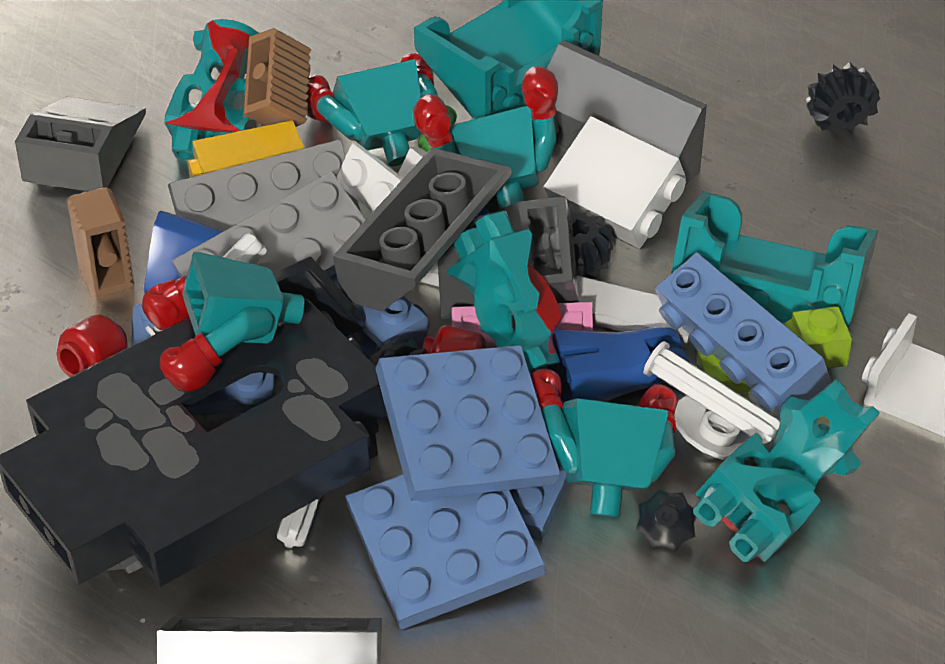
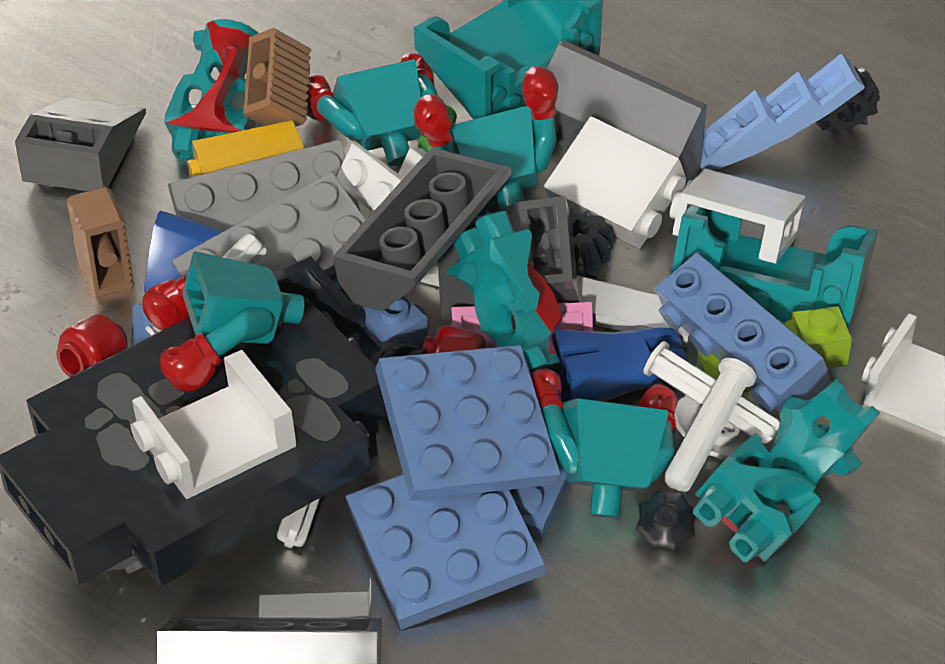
none -> white panel [131,350,296,499]
none -> white piece [259,578,371,618]
none -> white axle [665,358,756,493]
none -> white panel [670,169,806,264]
none -> light blue slope [701,53,865,171]

